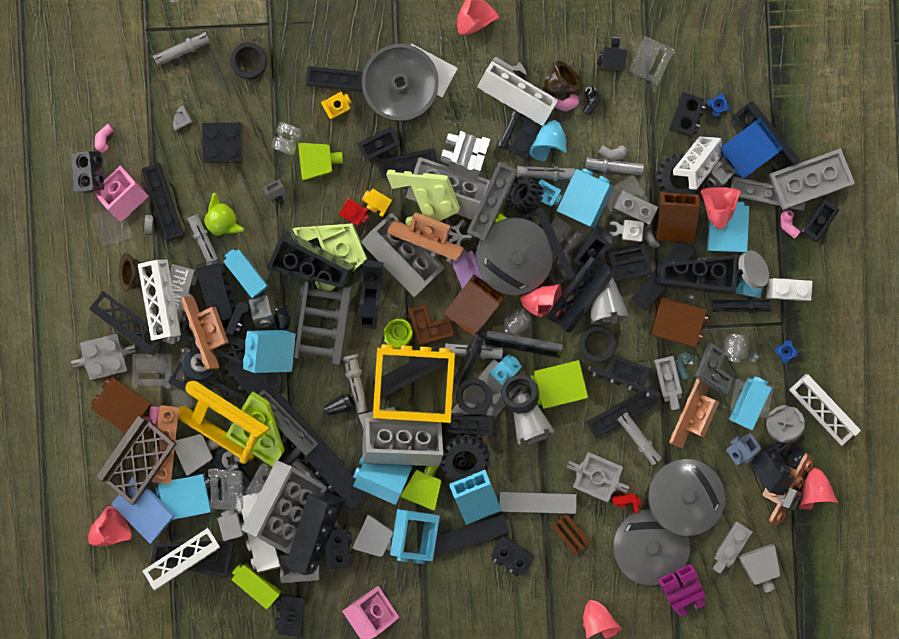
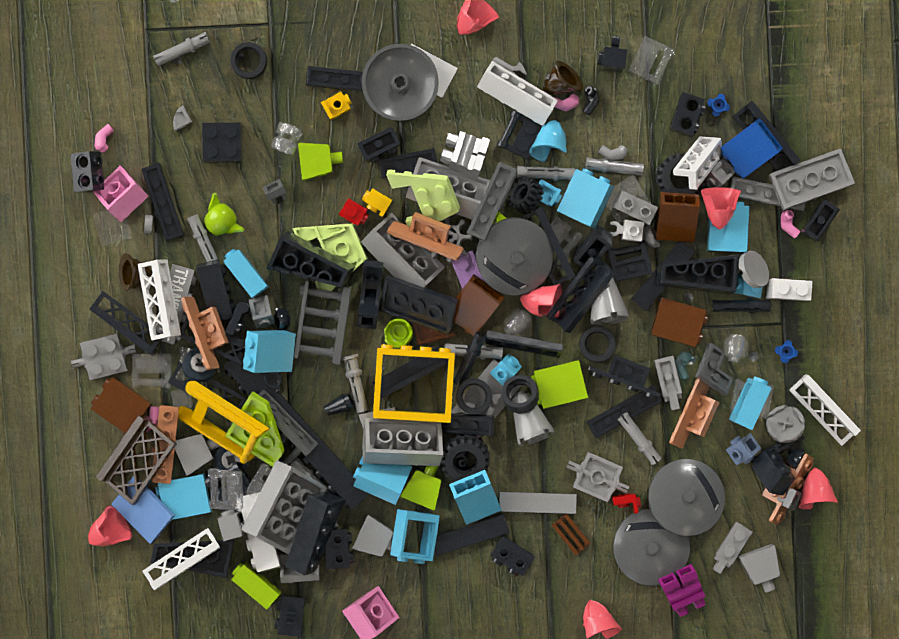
none -> black tile [379,275,459,335]

